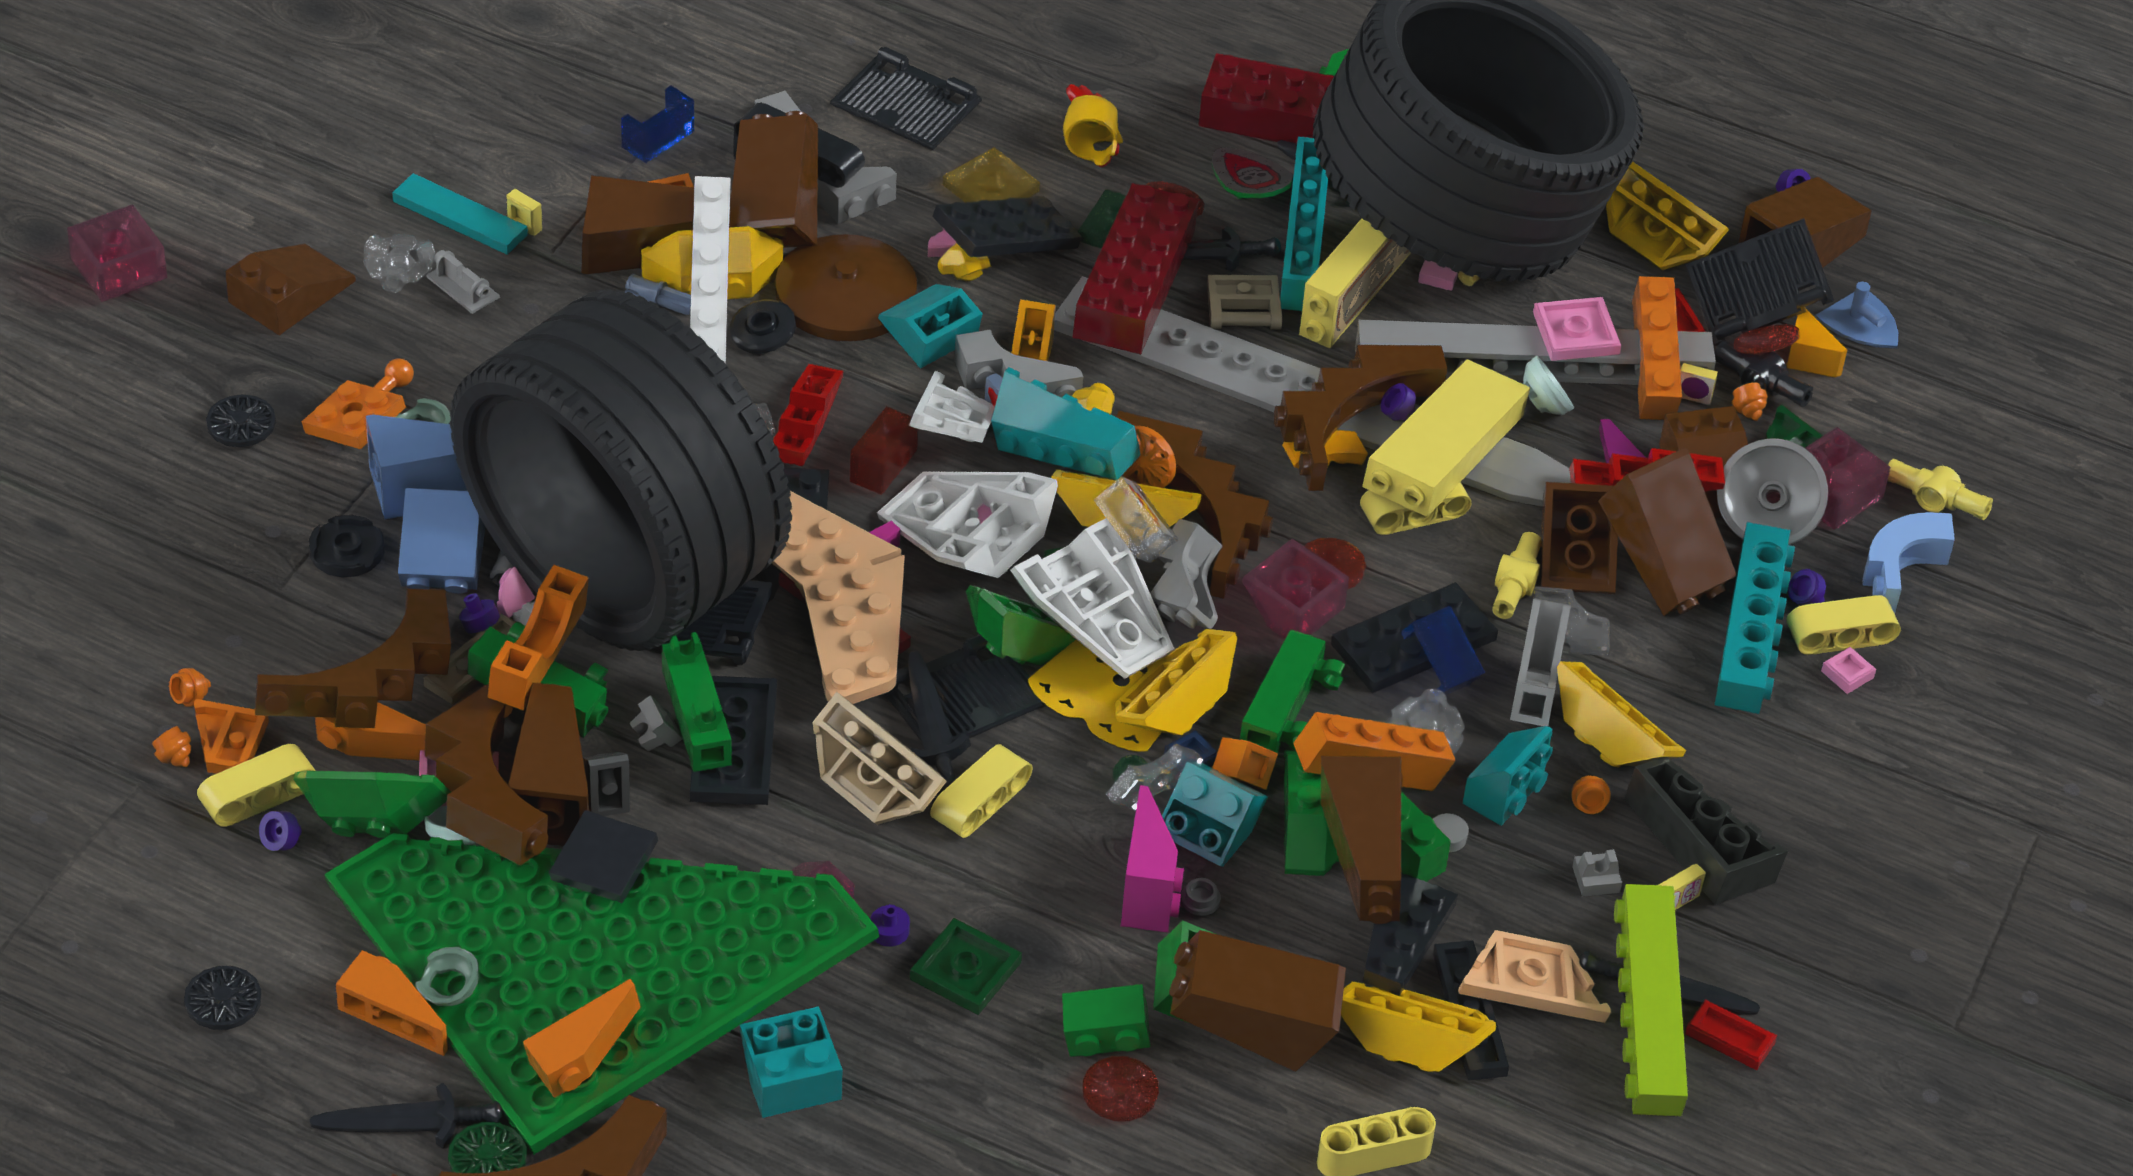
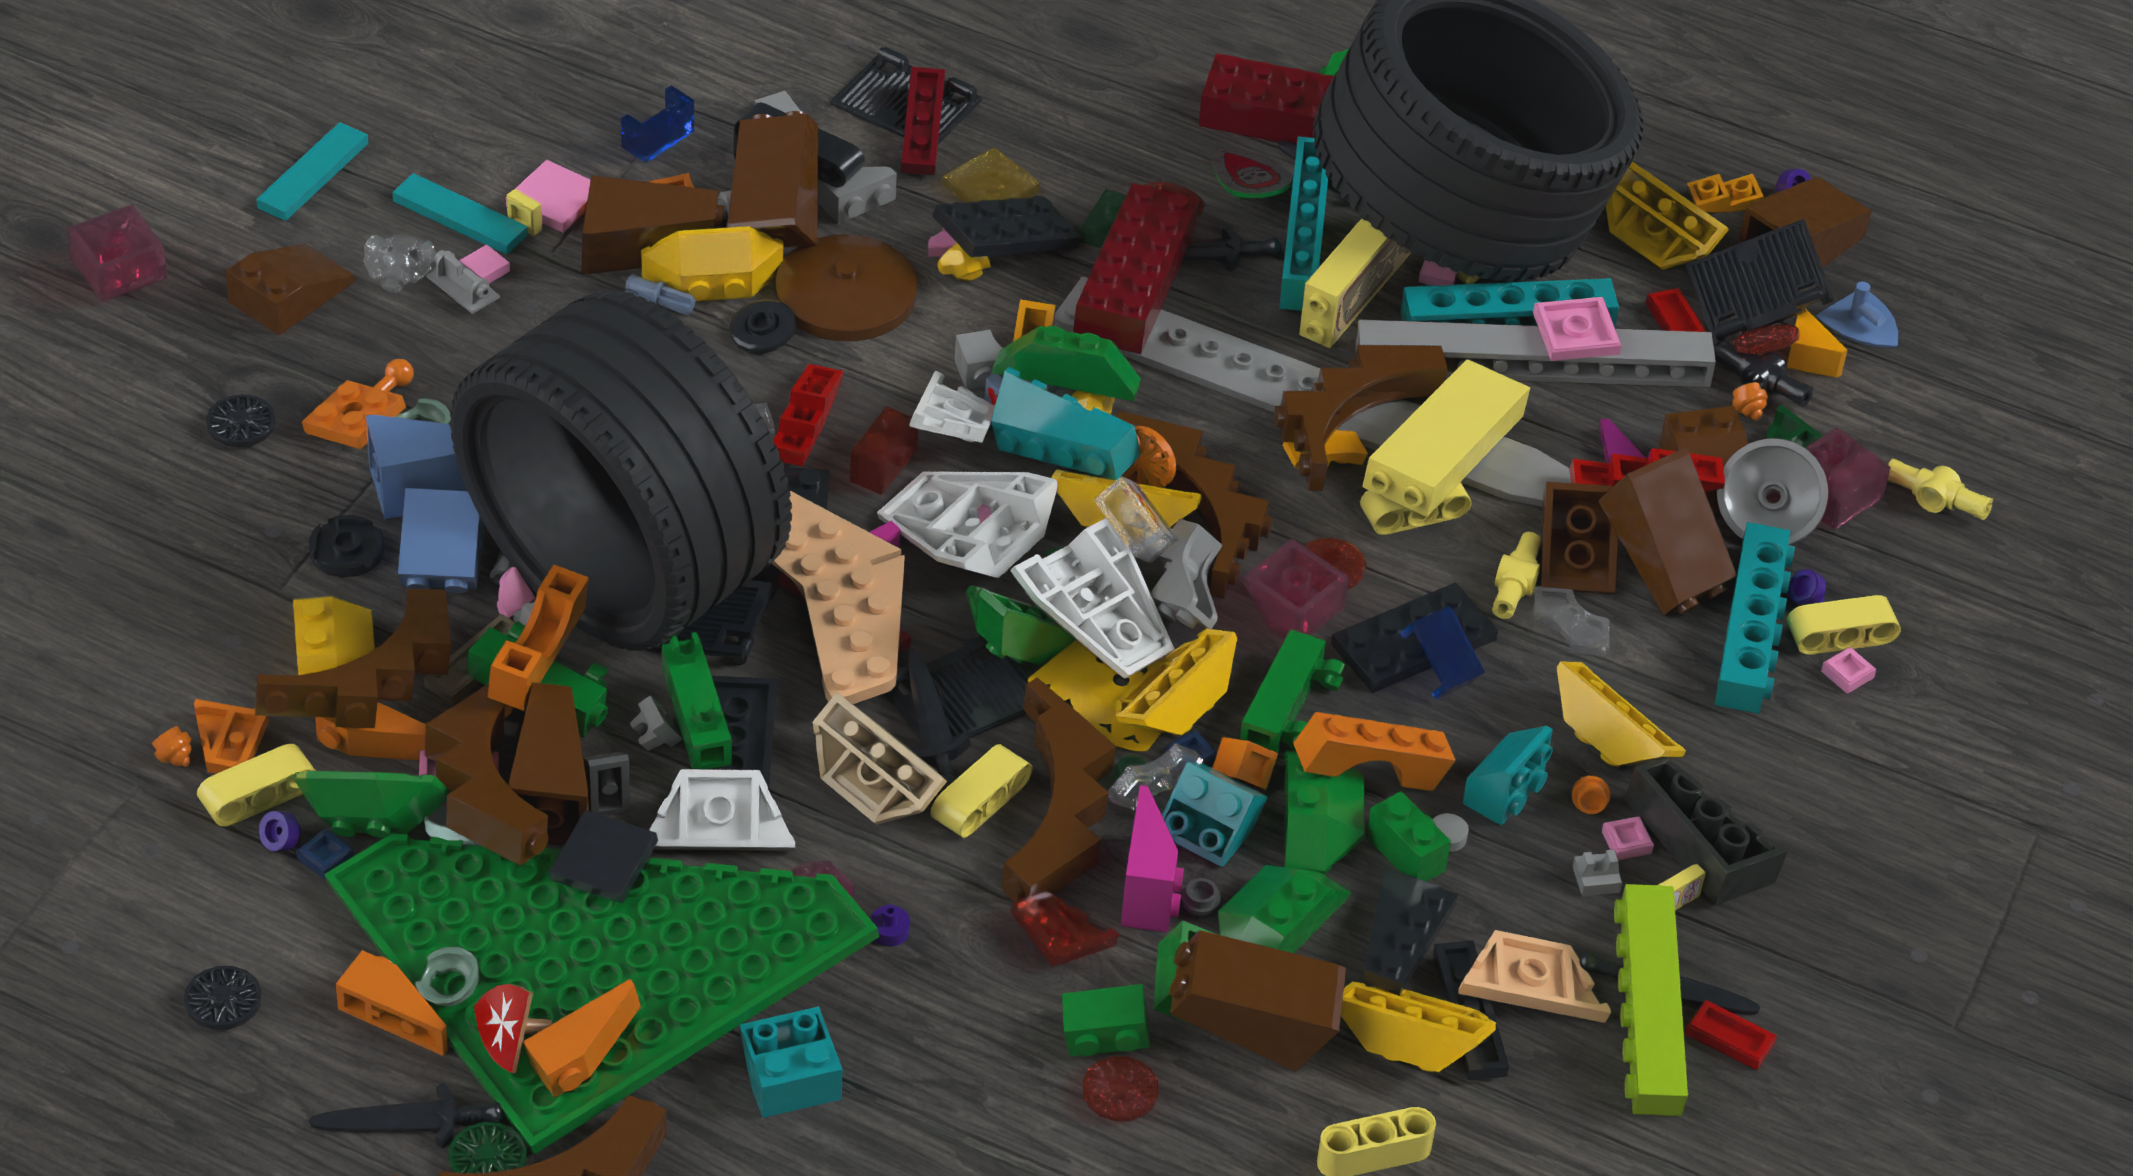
orange plate [169,668,211,707] -> none
dark purple tile [459,593,500,633] -> none
white plate [690,176,730,362] -> none
teal slope [878,284,983,369] -> none
dark green plate [910,918,1022,1015] -> none
yellow piece [1063,84,1123,168] -> none
dark tan plate [1207,275,1282,330] -> none
reddish brown slope [1321,756,1401,924] -> none
dark purple tile [1380,383,1416,421] -> none
clear piece [1386,689,1465,755] -> none
light grey arch [1510,598,1571,726] -> none
light aqua piece [1522,355,1574,415] -> none
orange arch [1632,276,1682,420] -> none
tile [1680,363,1718,405] -> none
light blue arch [1863,512,1955,614] -> none
none -> teal tile [256,122,369,221]
none -> yellow wedge [293,596,375,675]
none -> dark blue tile [296,828,354,880]
none -> bright pink tile [459,245,510,283]
none -> red shield [474,984,553,1073]
none -> bright pink tile [506,160,590,233]
none -> white wing [650,769,795,851]
none -> dark red plate [901,66,945,175]
none -> green wedge [992,326,1141,402]
none -> reddish brown arch [1001,677,1116,911]
none -> clear red wing [1010,891,1119,967]
none -> green wedge [1218,865,1351,953]
none -> teal brick [1400,278,1619,328]
none -> bright pink tile [1602,816,1654,860]
none -> light orange slope [1687,174,1764,213]

